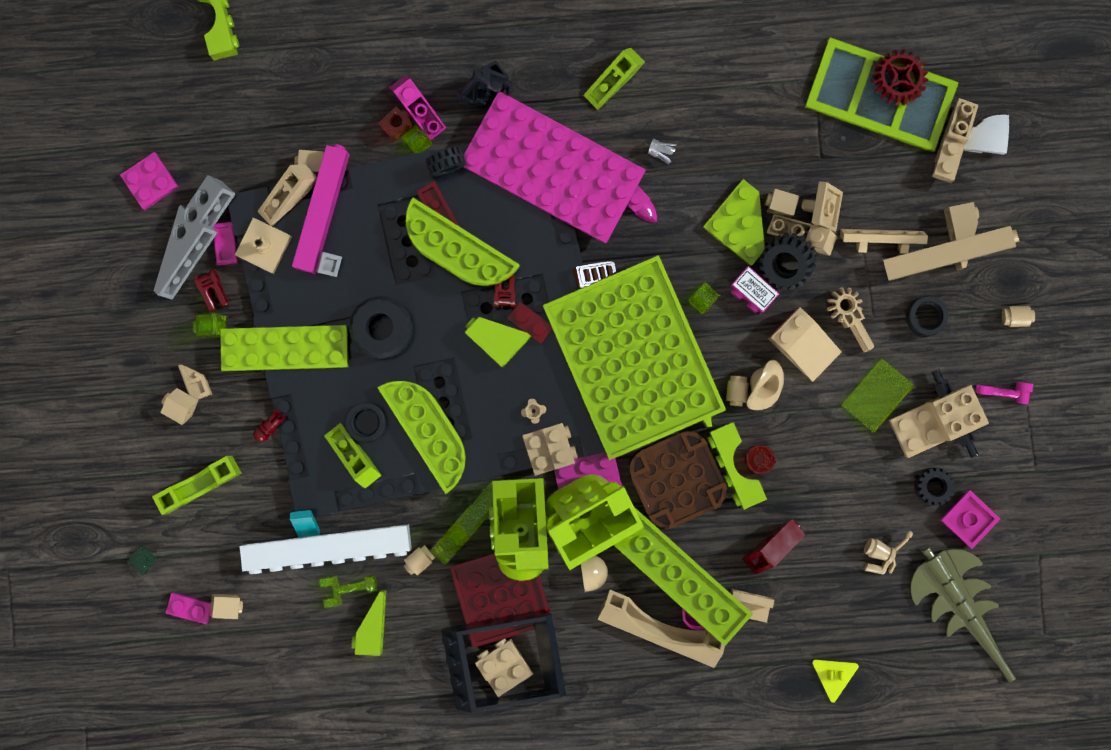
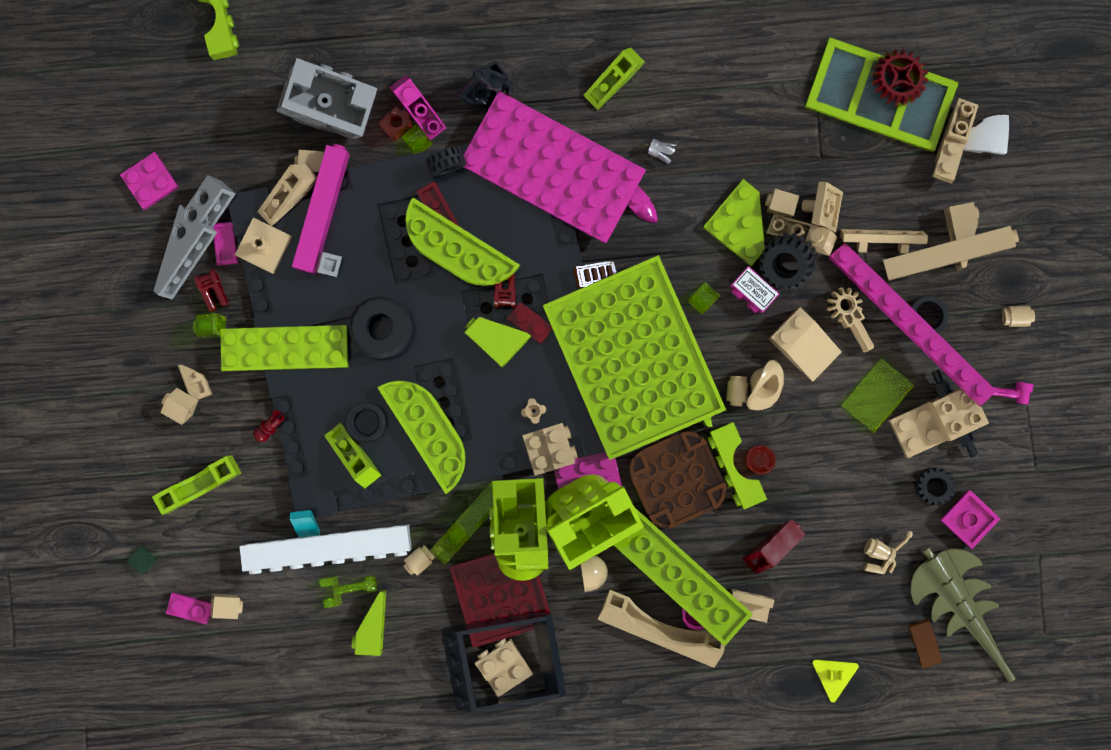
none -> light grey brick [276,58,377,139]
none -> dark pink plate [829,243,996,407]
none -> reddish brown slope [908,619,942,669]

